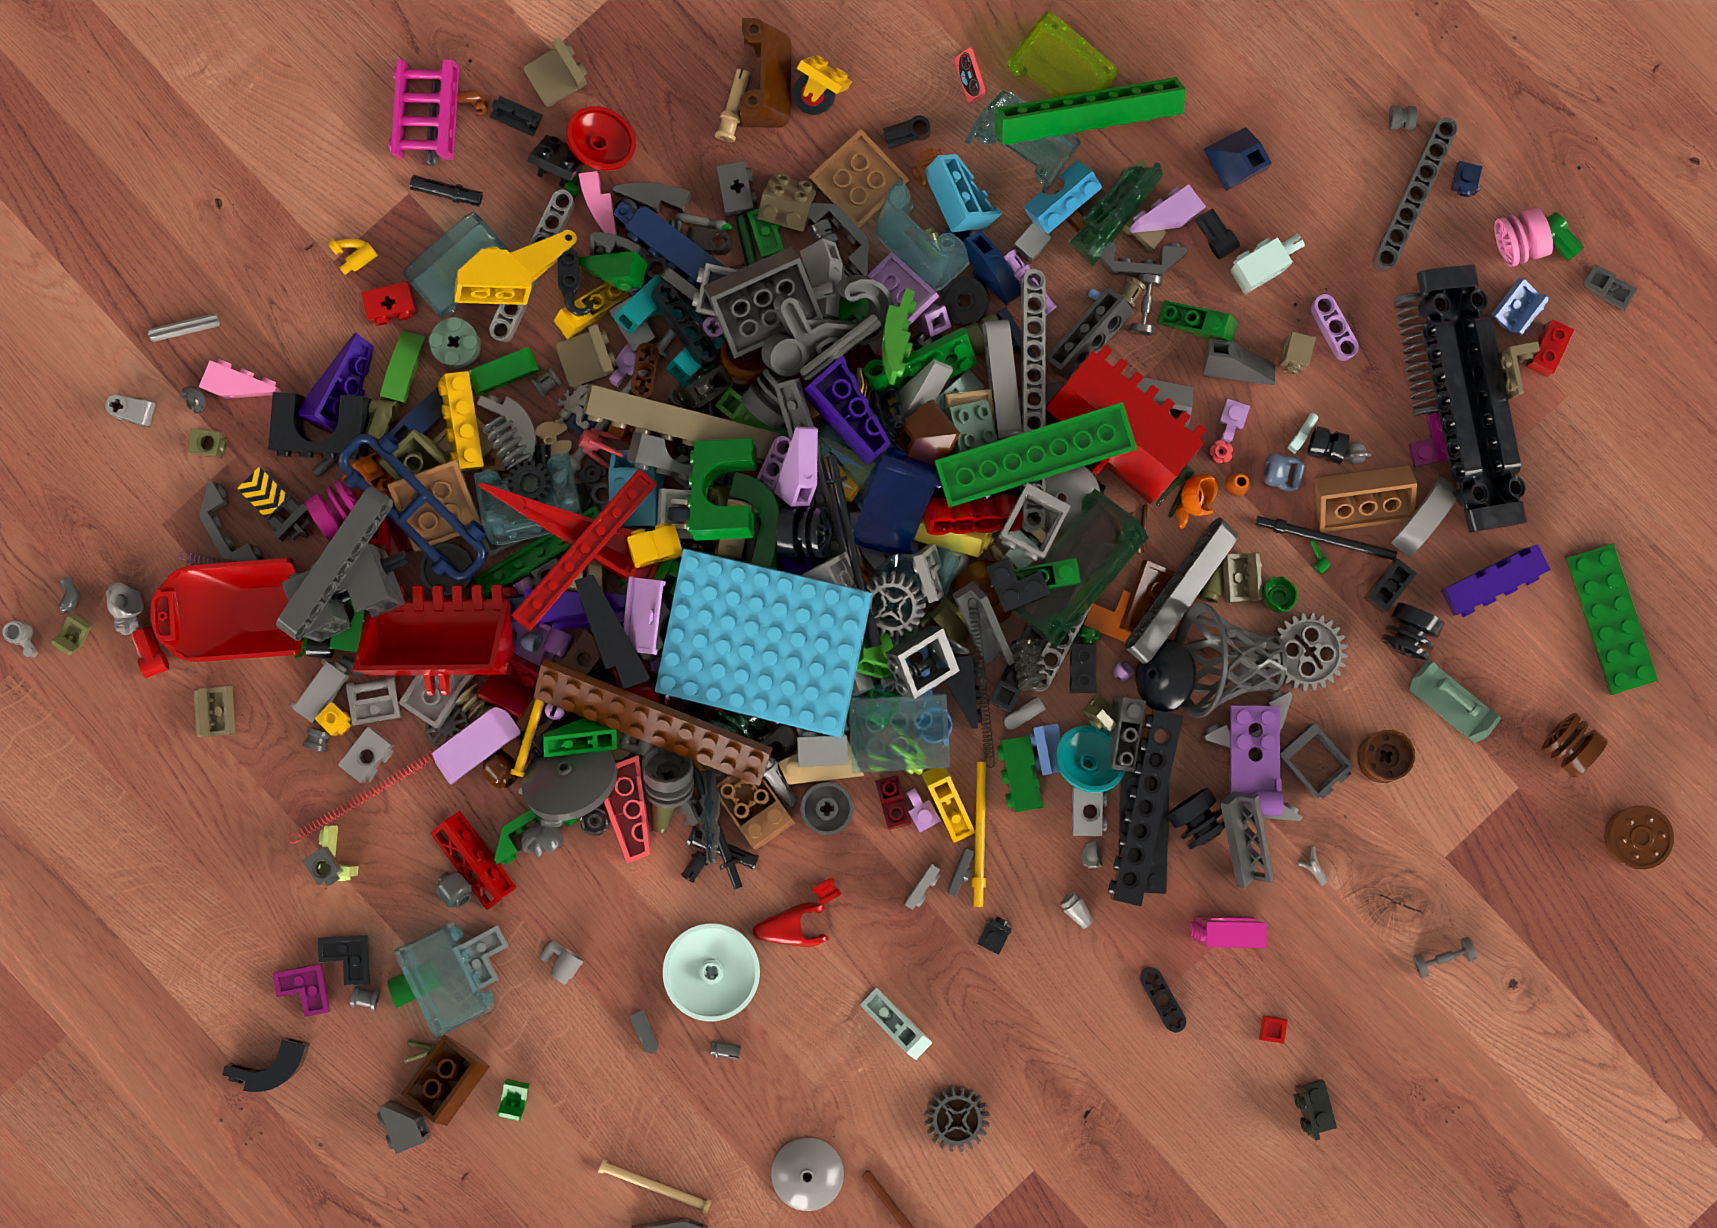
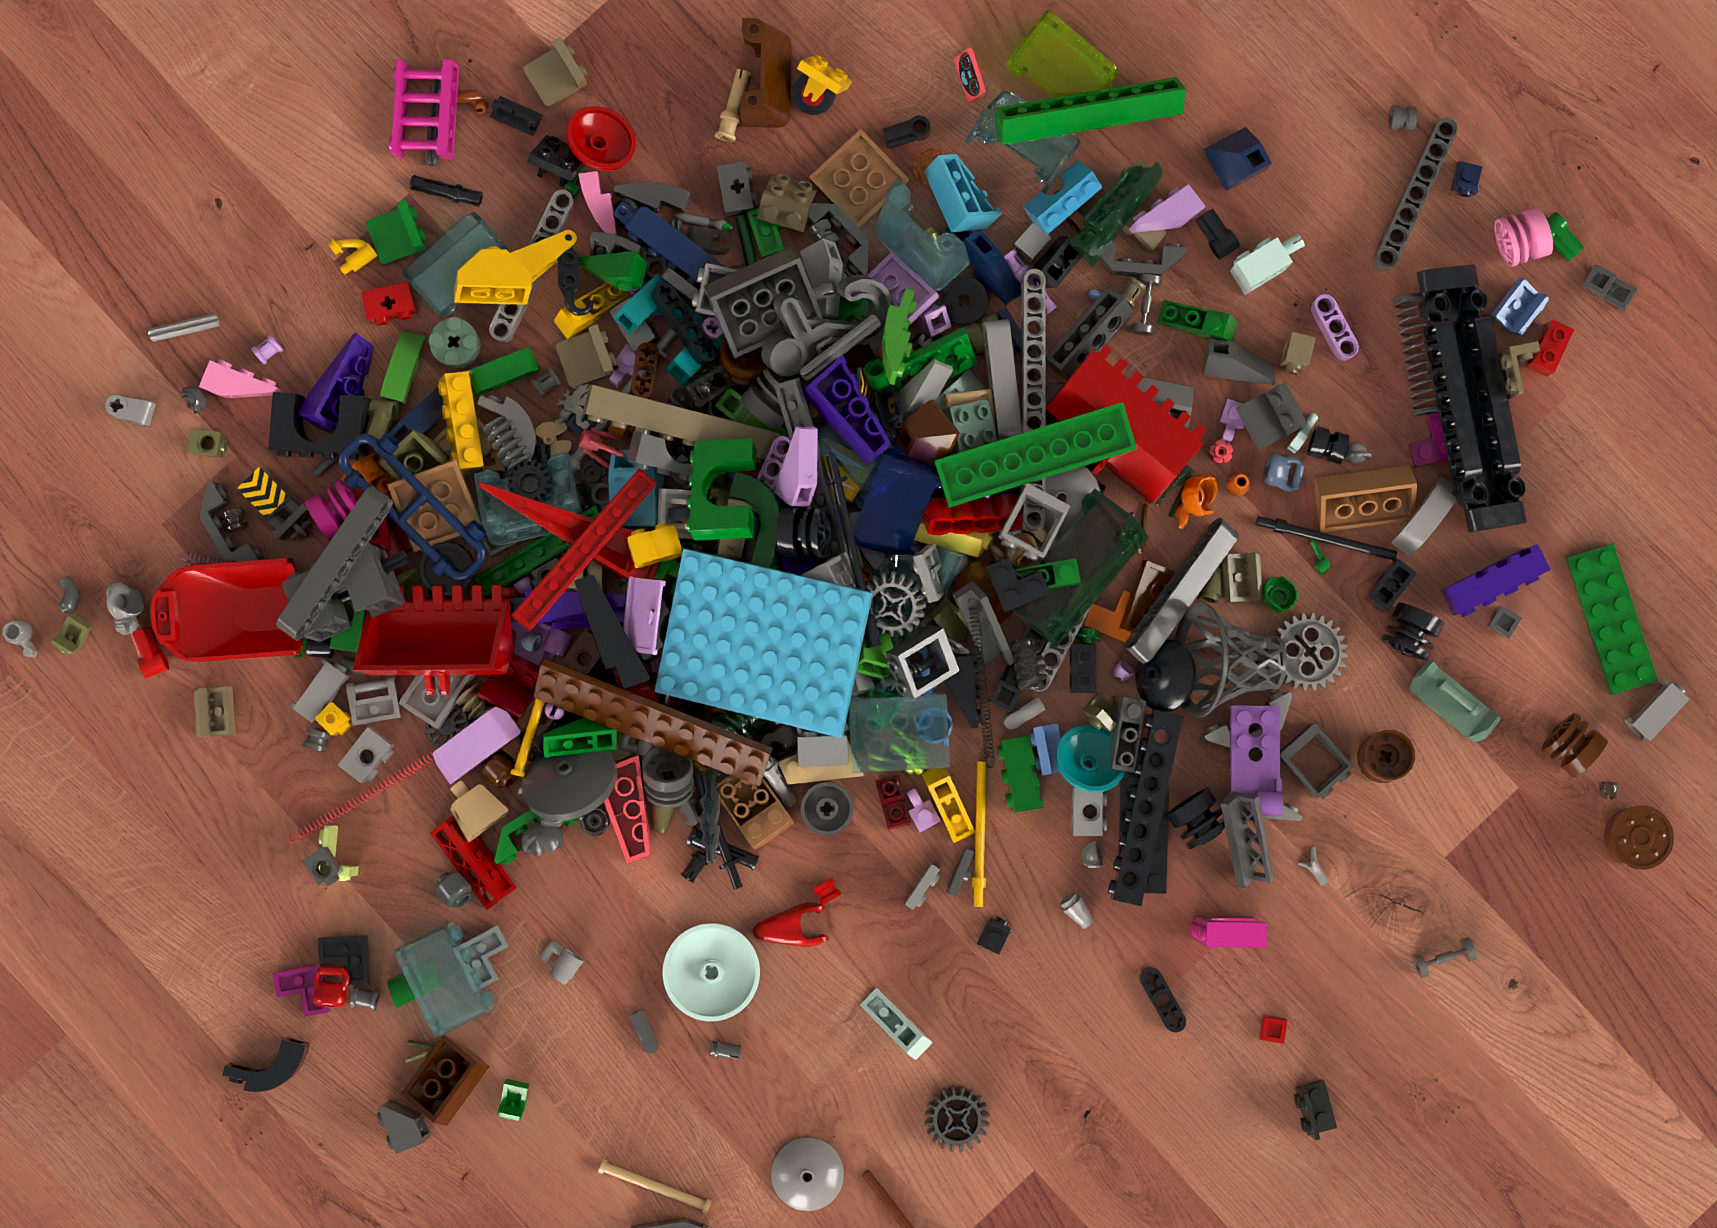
none -> clear smoke wheel [220,508,249,534]
none -> lavender bush [251,334,284,365]
none -> red piece [313,966,350,1007]
none -> green bracket [366,199,427,265]
none -> olive bracket [396,567,433,600]
none -> tan torso [450,780,508,843]
none -> medium nougat head [1005,533,1038,568]
none -> black brick [1032,236,1086,288]
none -> dark grey bracket [1236,382,1308,449]
none -> dark grey plate [1487,605,1522,639]
none -> clear smoke hinge [1599,782,1619,800]
none -> light grey brick [1624,678,1690,741]

